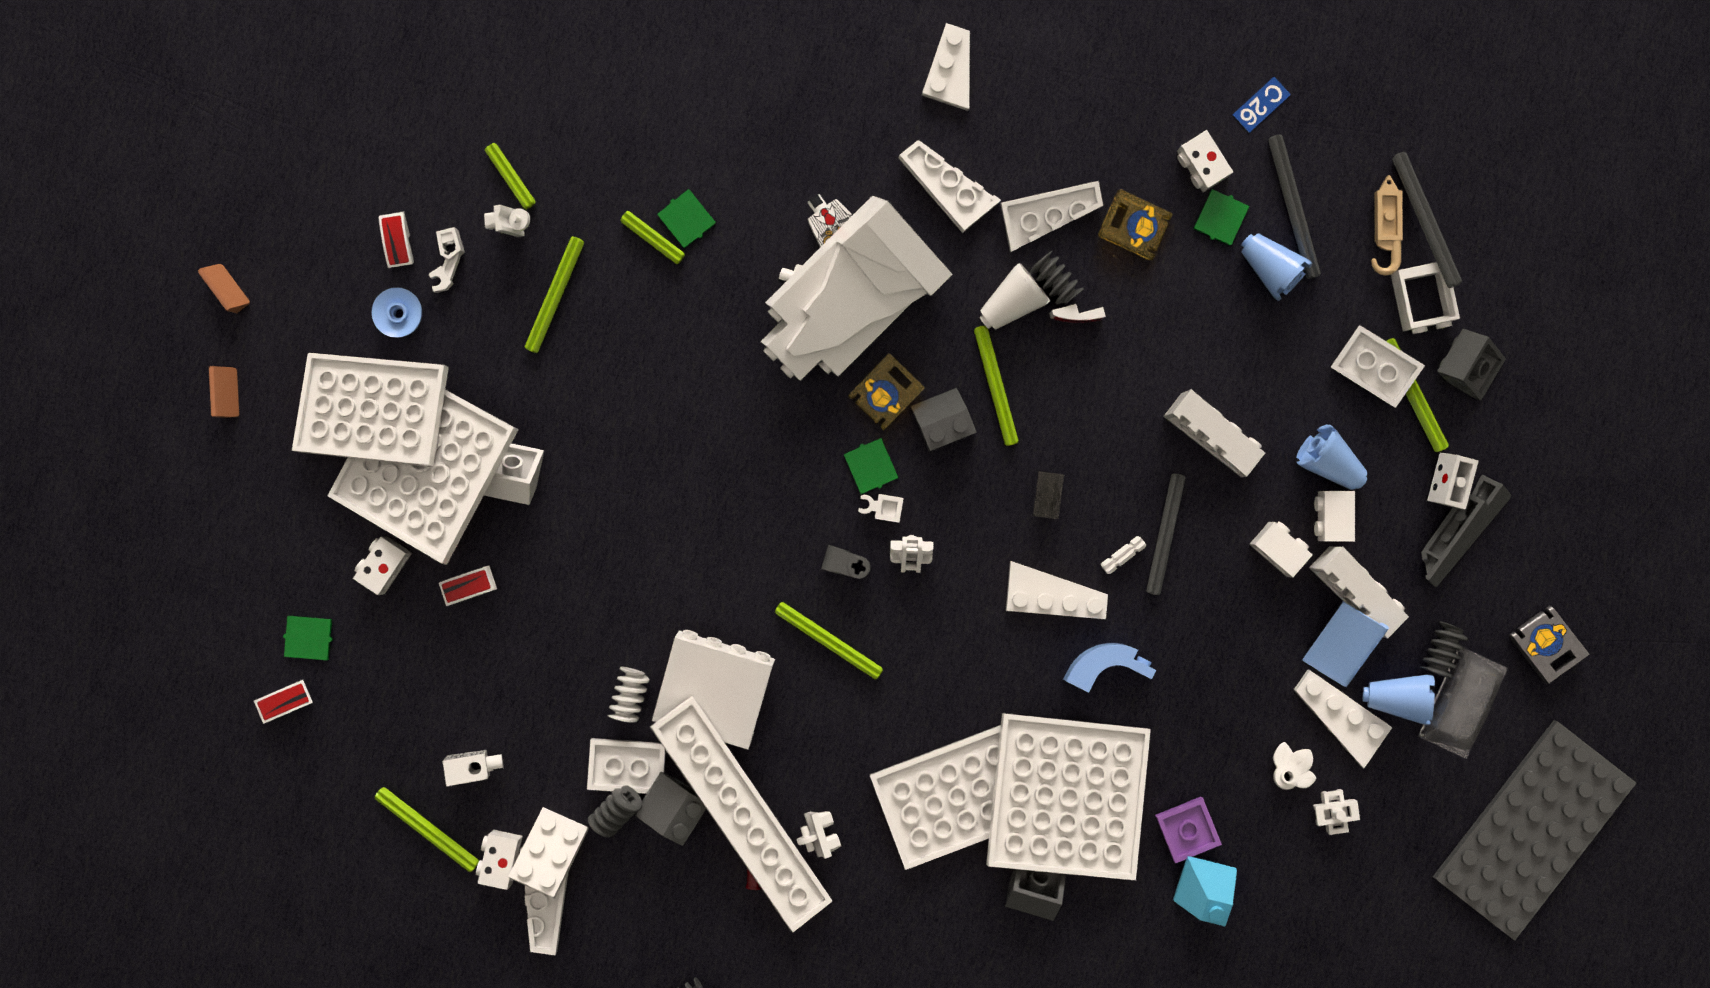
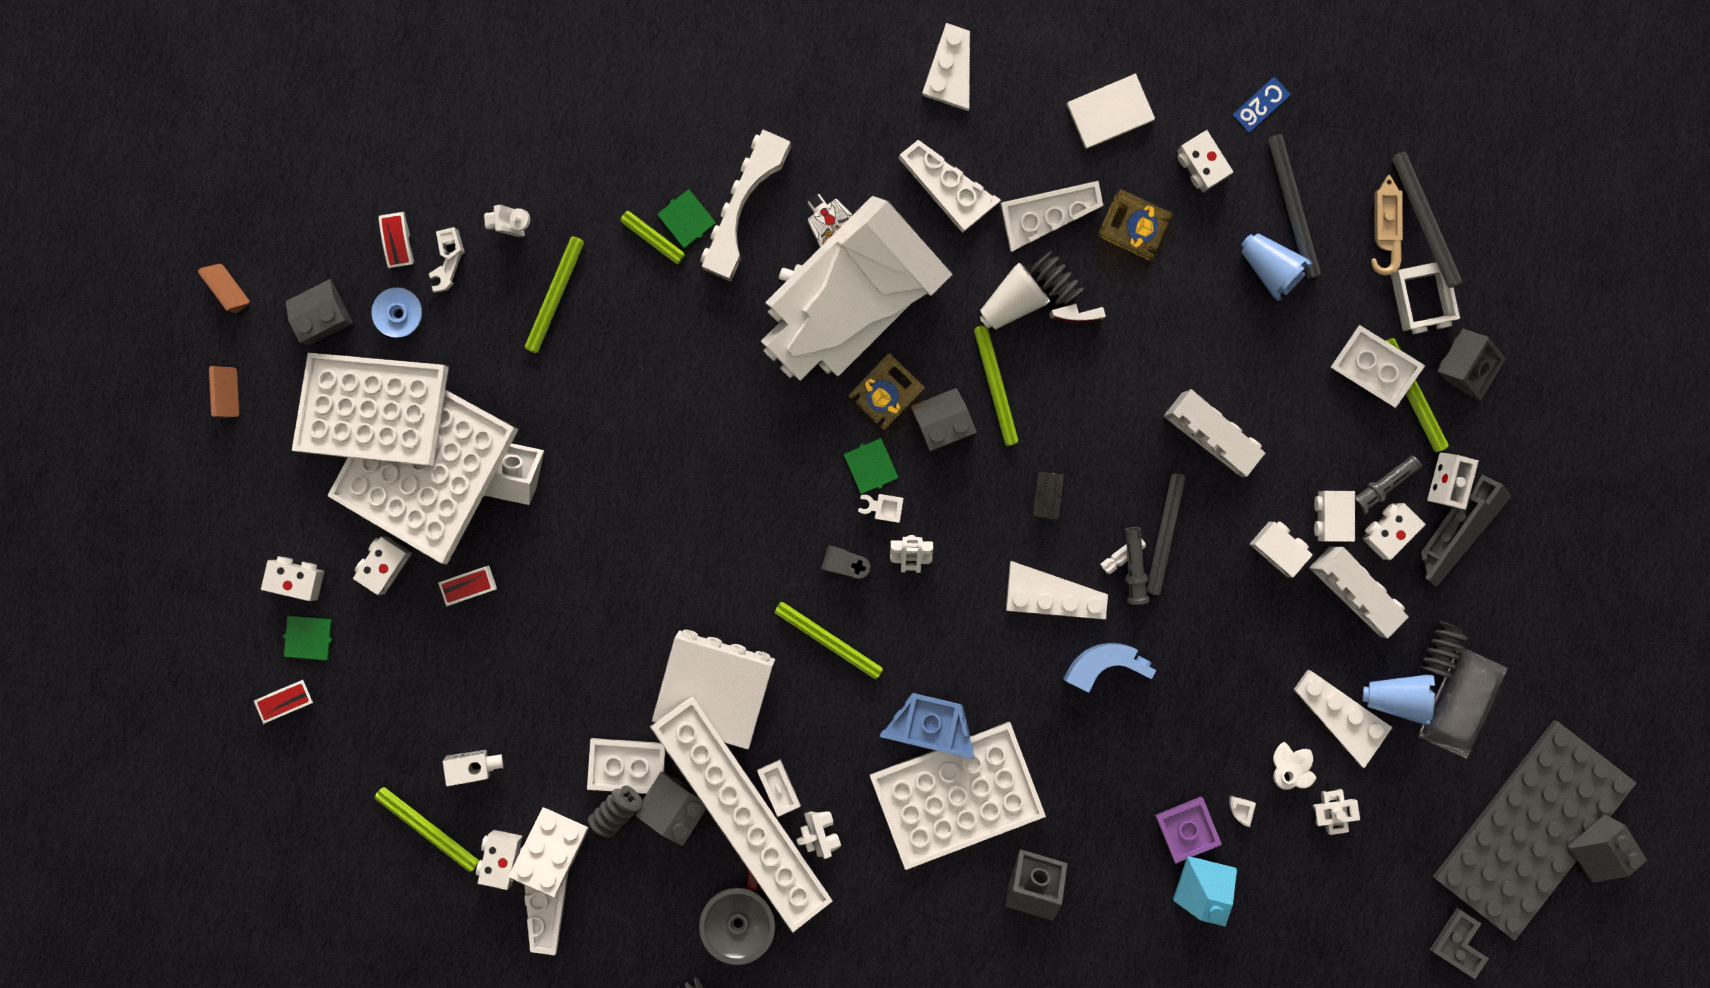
lime axle [485,143,536,209] -> none
white piece [607,667,650,722] -> none
white plate [986,713,1151,880] -> none
green piece [1193,189,1249,246] -> none
light blue cone [1296,424,1367,490] -> none
light blue piece [1302,601,1389,687] -> none
flat silver container [1509,606,1590,684] -> none
none -> white brick [261,556,324,601]
none -> dark grey slope [286,279,353,346]
none -> dark grey dish [699,888,775,965]
none -> white arch [700,130,791,282]
none -> white plate [757,759,801,817]
none -> medium blue wing [880,693,975,759]
none -> white tile [1066,74,1155,150]
none -> dark grey pin [1125,527,1150,605]
none -> white tile [1229,796,1256,827]
none -> dark grey pin [1355,455,1422,515]
none -> white brick [1362,503,1426,560]
none -> dark grey plate [1430,908,1489,979]
none -> dark grey slope [1568,814,1647,883]

